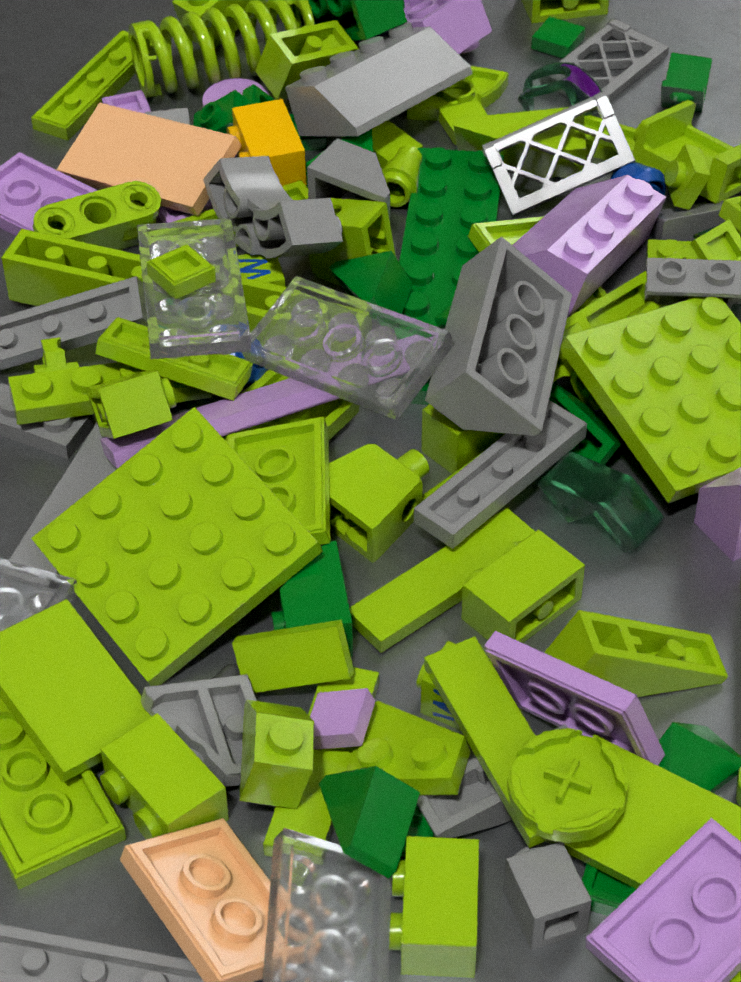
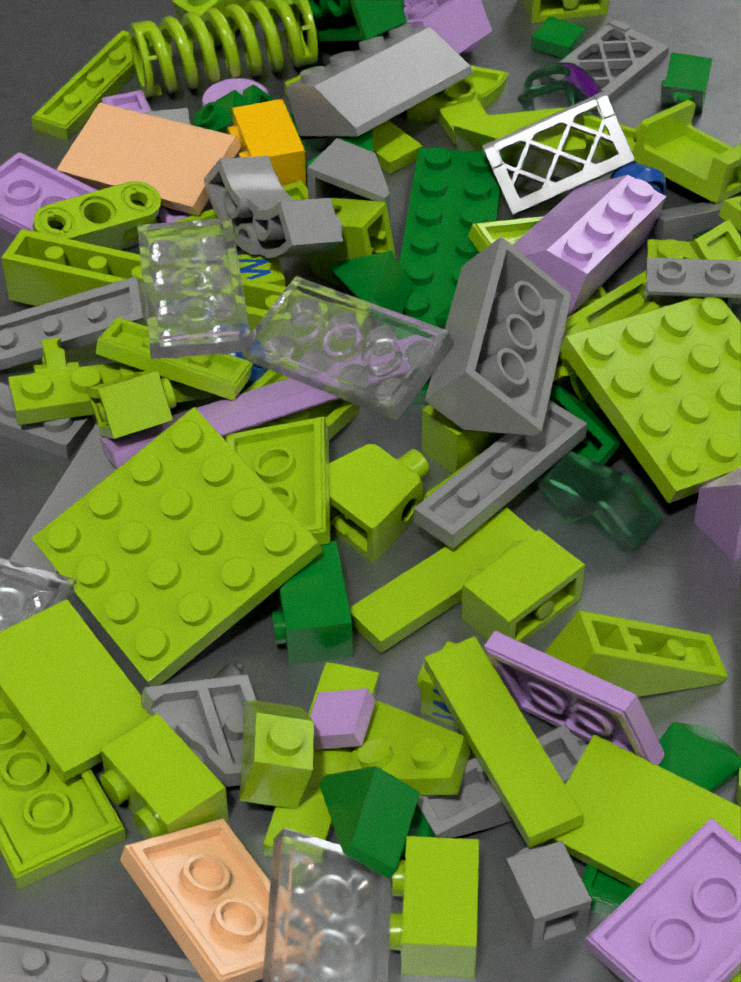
lime tile [147,244,216,299] -> none
lime tile [232,620,354,693] -> none
lime slope [255,20,359,100] -> none
lime cone [382,145,422,207] -> none
lime tile [507,728,629,843] -> none
lime plate [665,144,711,210] -> none

